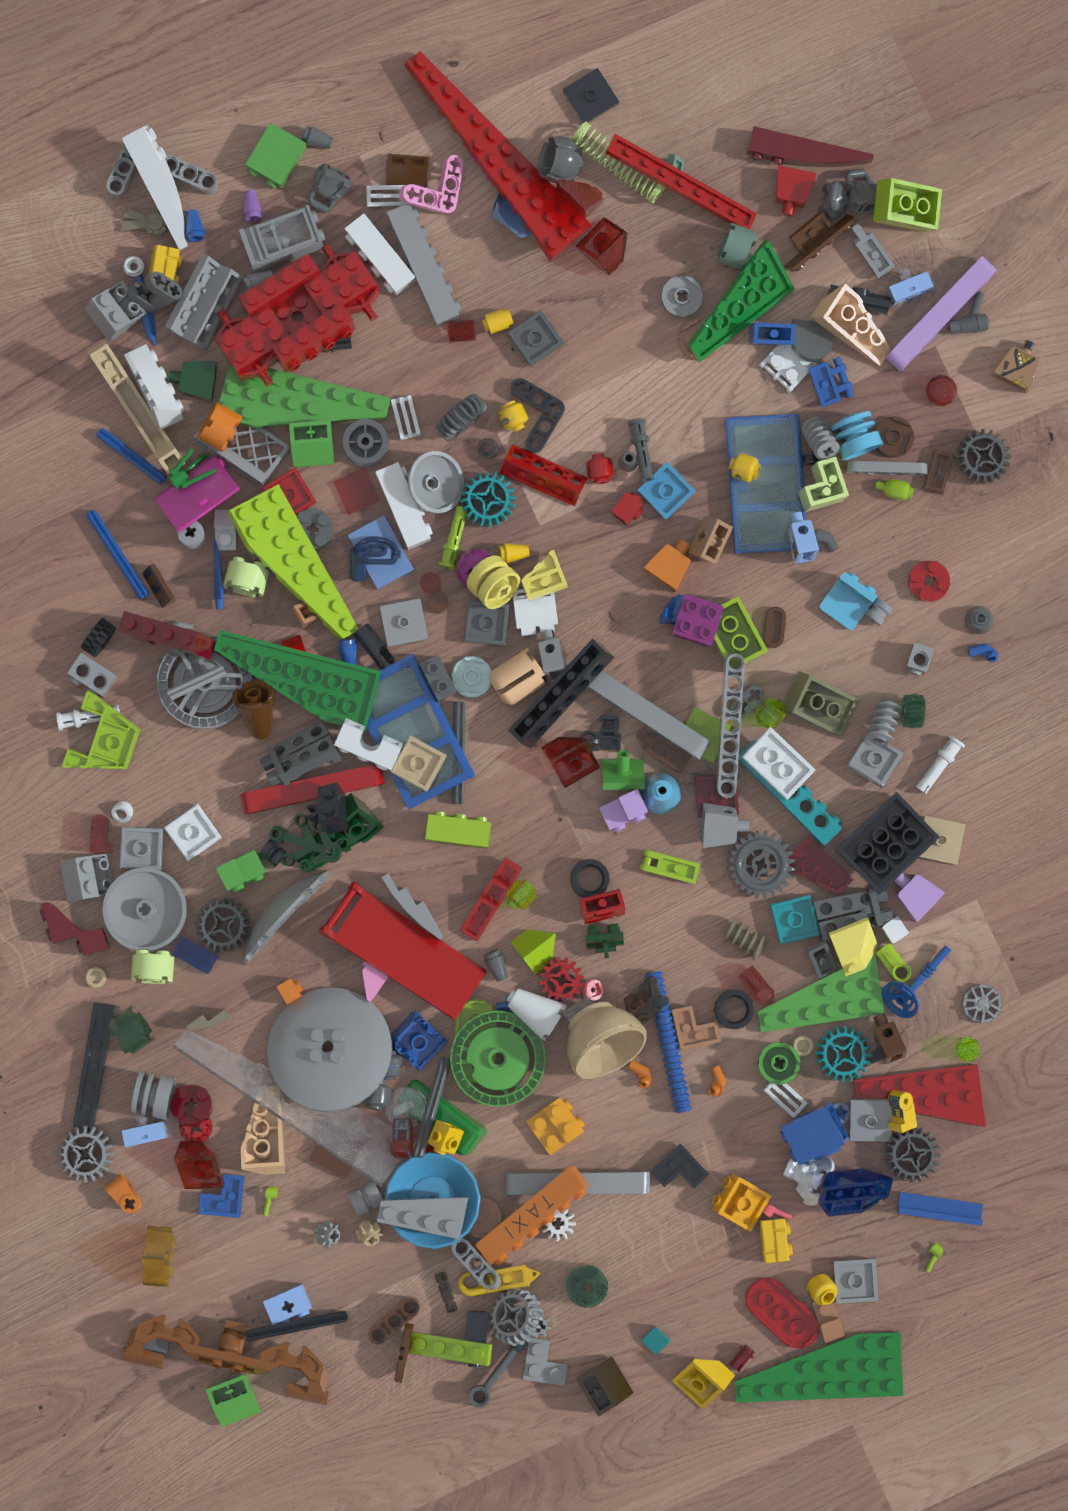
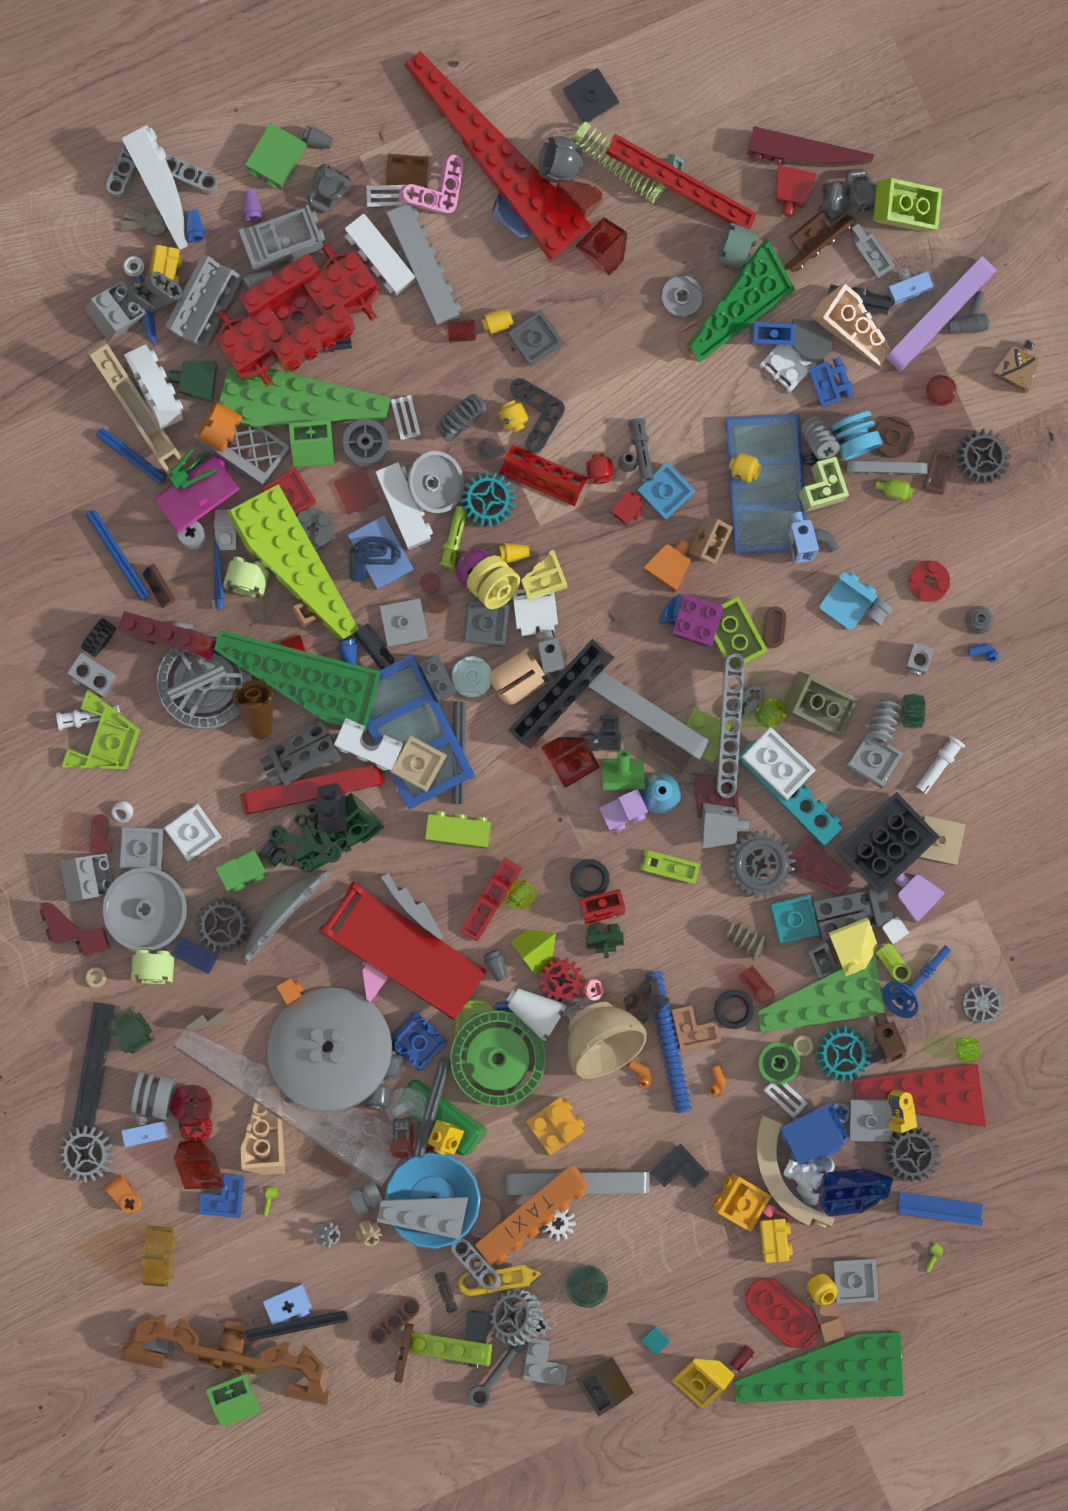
none -> tan arch [756,1116,835,1228]

